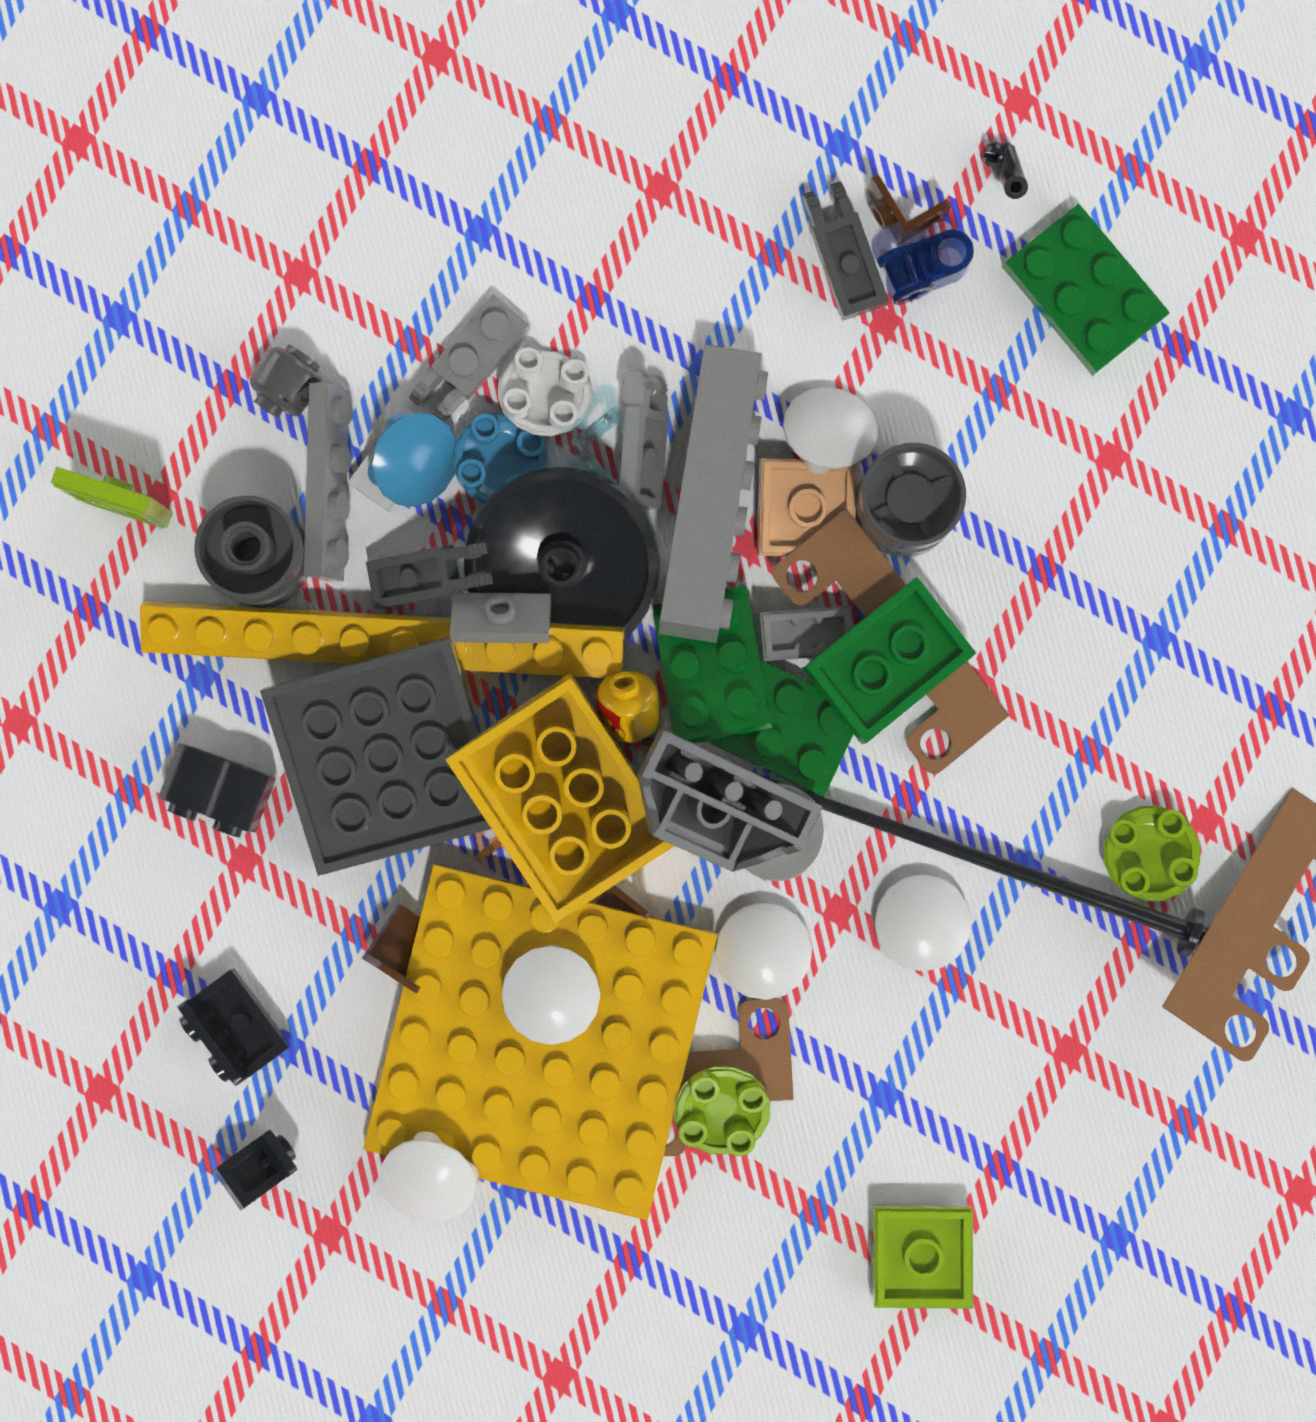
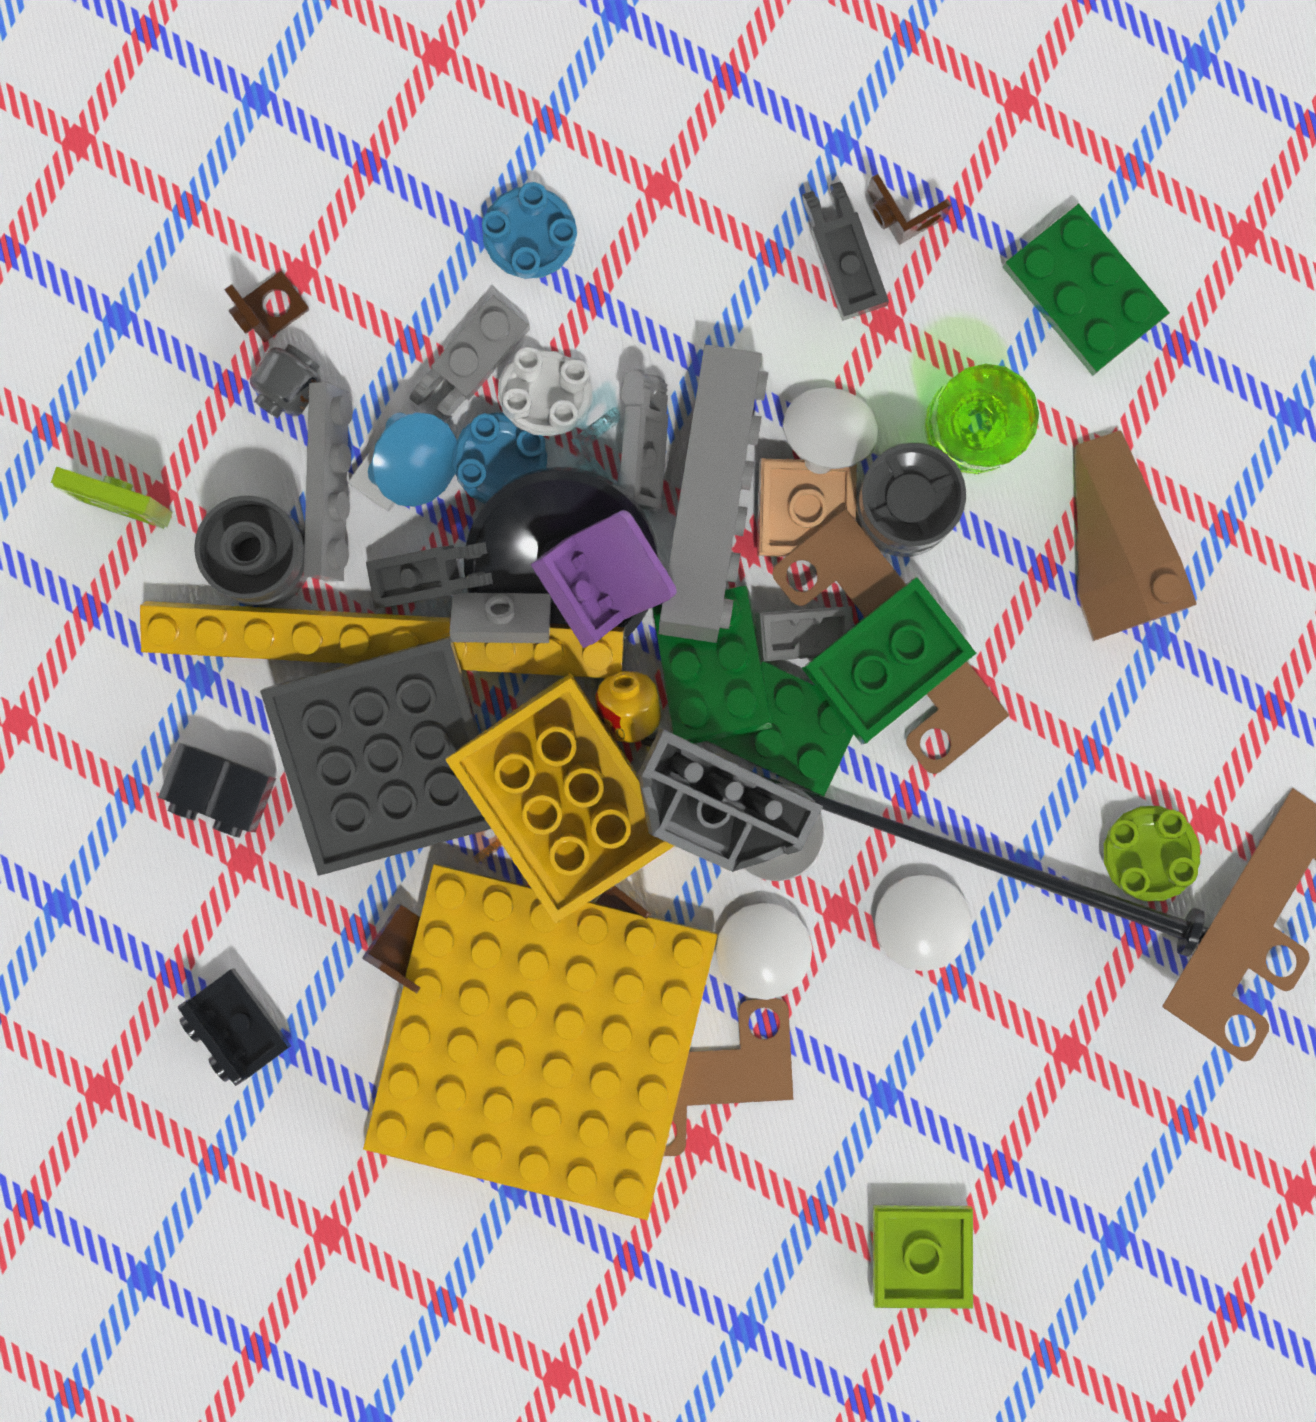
black bracket [212,1130,298,1211] -> none
white dish [380,1131,479,1222] -> none
white dish [501,944,601,1045] -> none
lime dish [674,1066,771,1156] -> none
clear blue piece [877,229,974,305] -> none
black arm [983,140,1028,199] -> none
none -> reddish brown bracket [224,271,309,343]
none -> dark azure dish [482,182,577,279]
none -> medium lavender bracket [531,510,677,648]
none -> clear neon green wheel [924,363,1039,475]
none -> medium nougat wedge [1074,430,1197,641]

